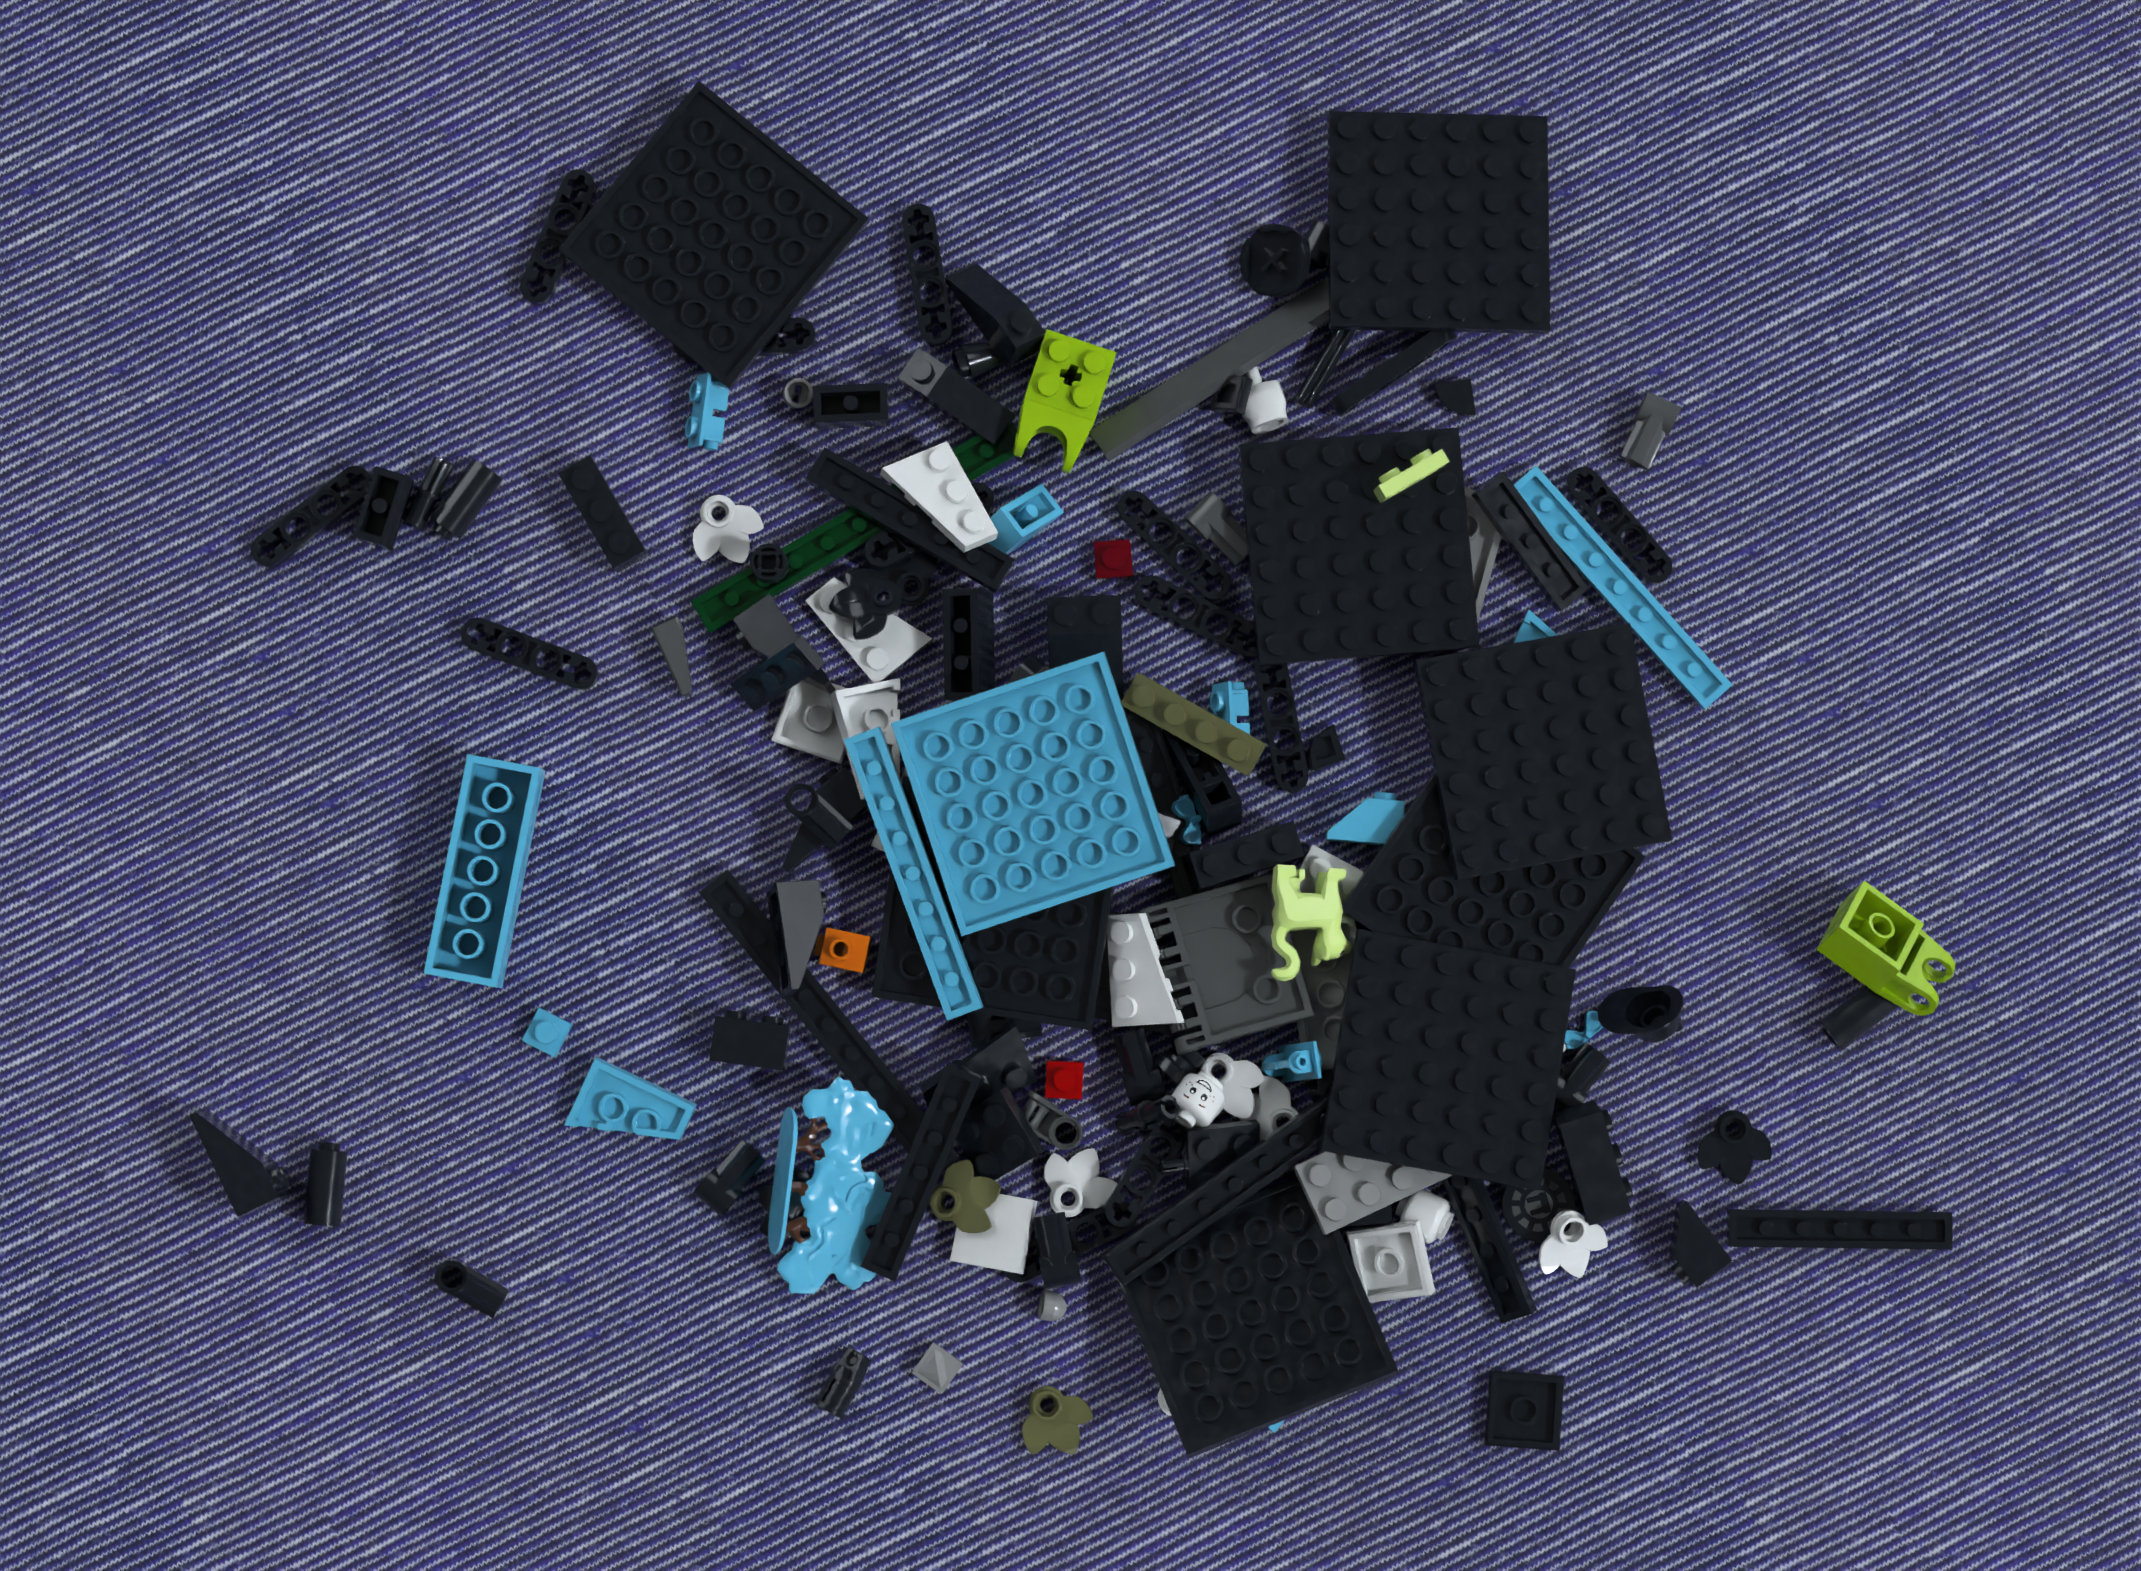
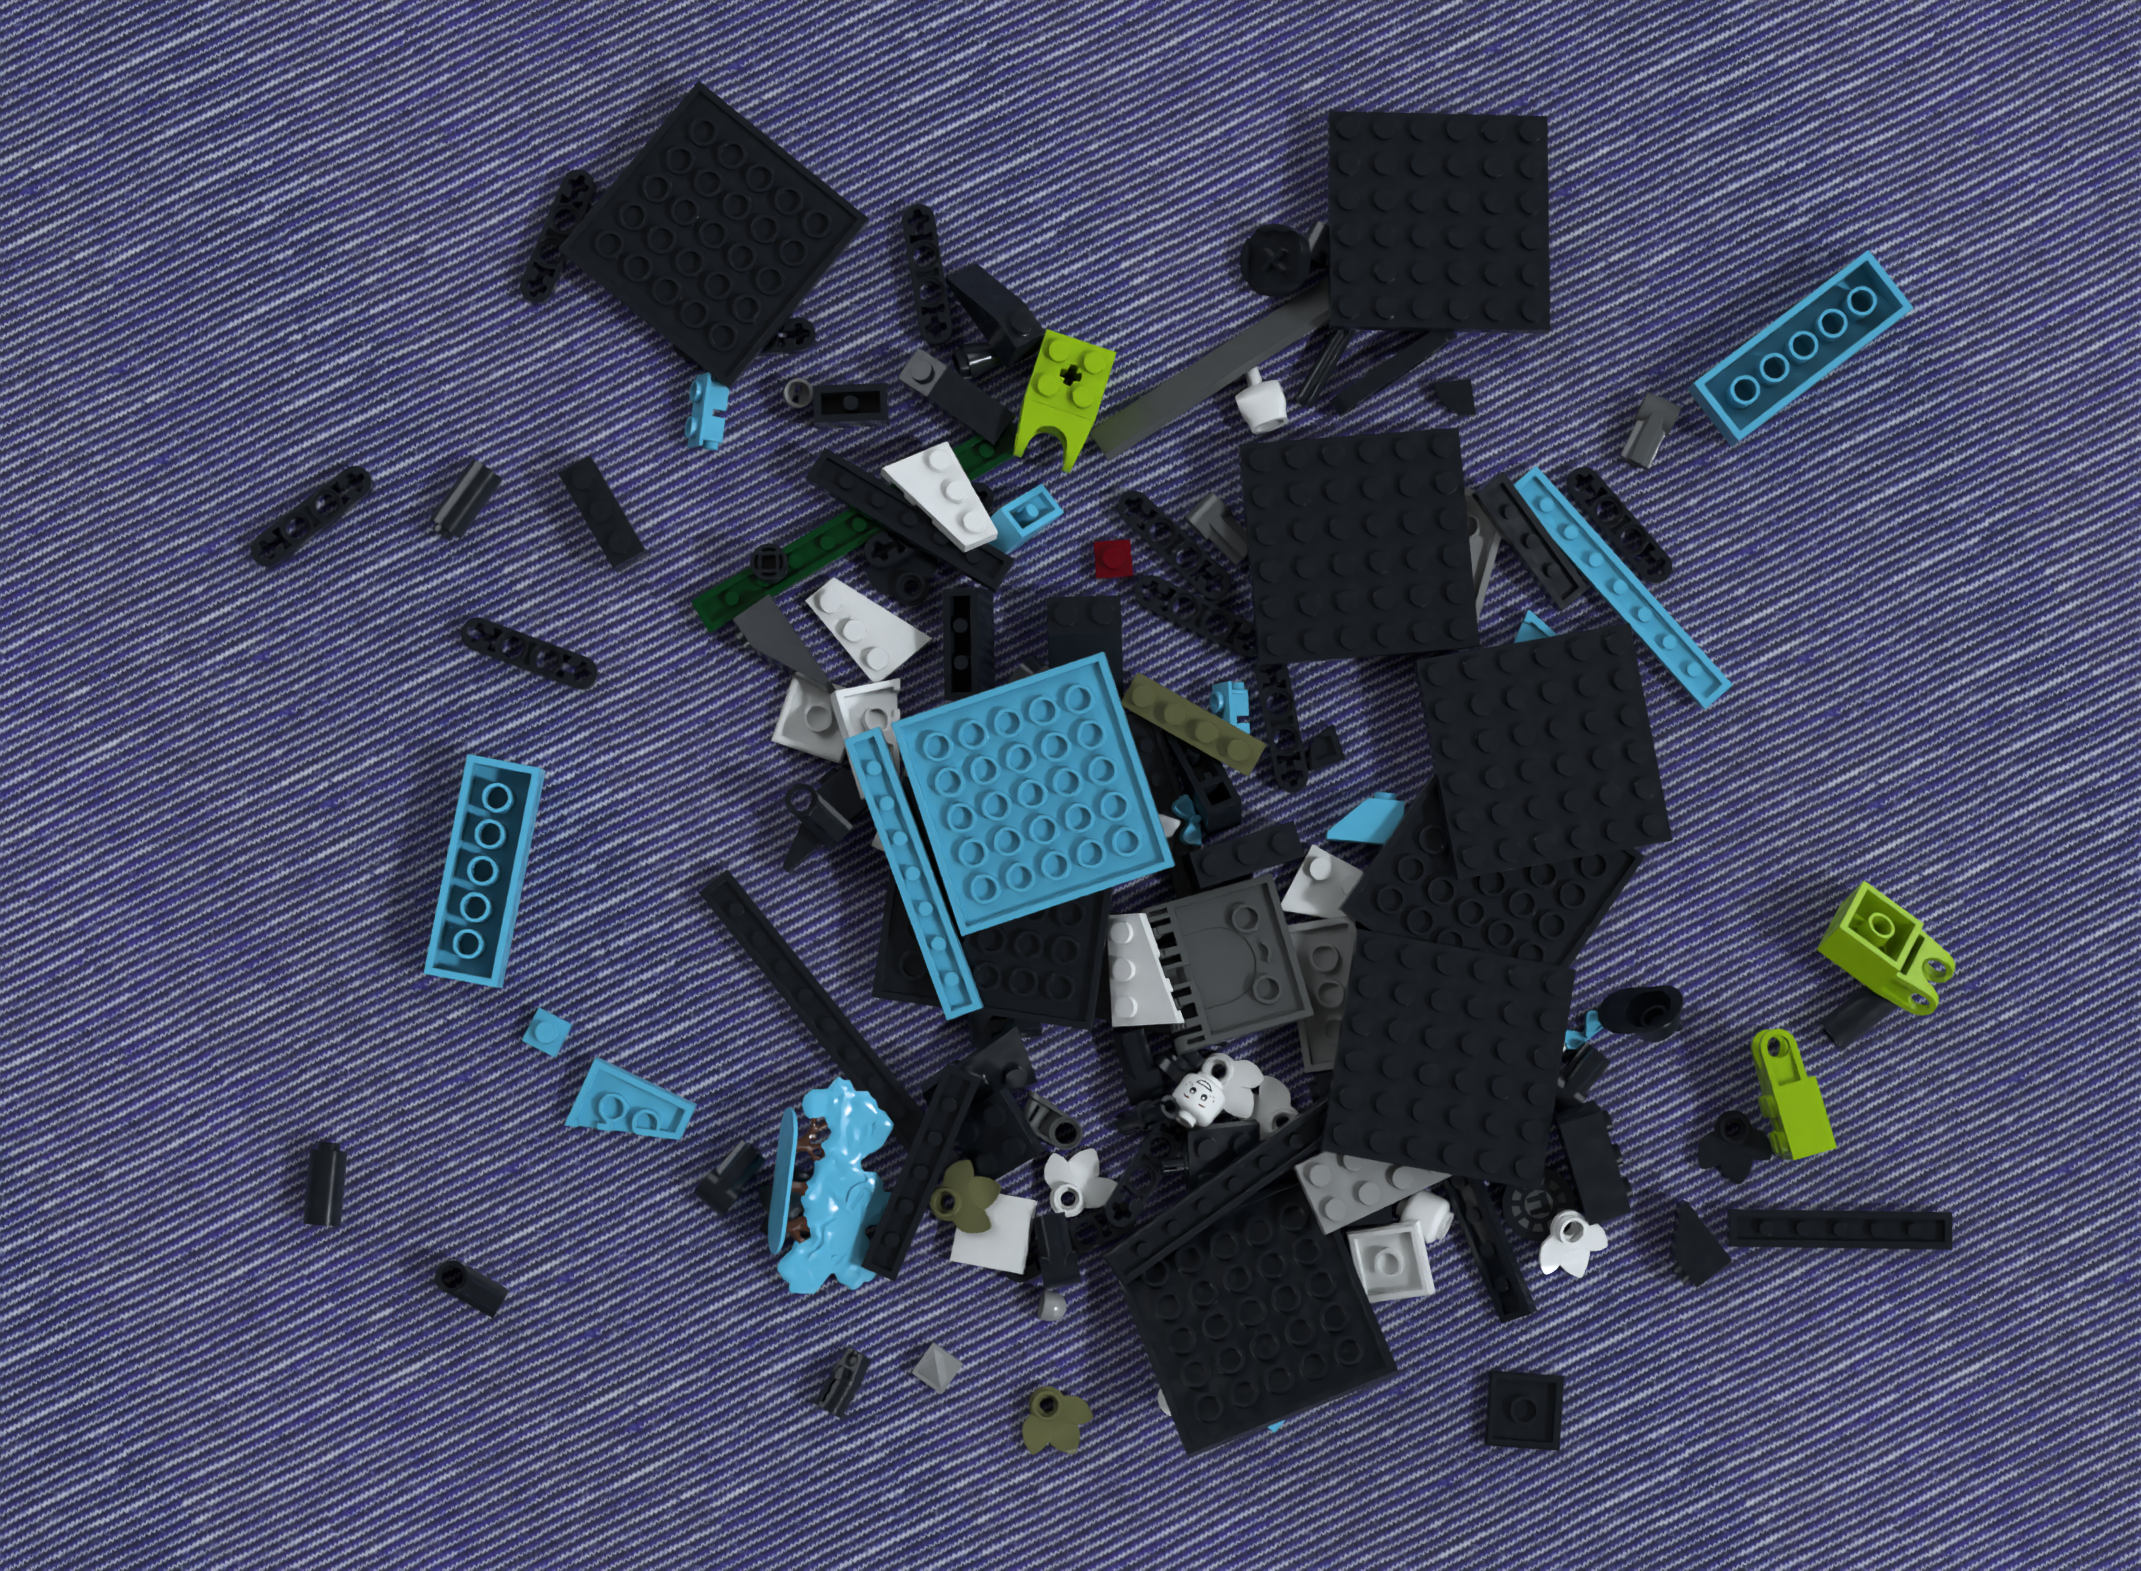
black slope [189,1111,292,1217] -> none
black brick [352,466,414,551] -> none
black axle [402,457,453,530] -> none
dark grey slope [652,617,693,698] -> none
white plate [693,495,764,564] -> none
black brick [709,1010,791,1071] -> none
black plate [731,635,825,711] -> none
black slope [767,880,827,1000] -> none
orange brick [814,927,872,974] -> none
black plate [829,568,902,640] -> none
red plate [1045,1061,1084,1100] -> none
black tile [1209,376,1253,415] -> none
medium azure hinge [1262,1041,1322,1083] -> none
yellowish green animal [1271,864,1352,981] -> none
yellowish green plate [1373,449,1450,503] -> none
none -> medium azure brick [1687,250,1913,447]
none -> lime brick [1750,1029,1837,1160]

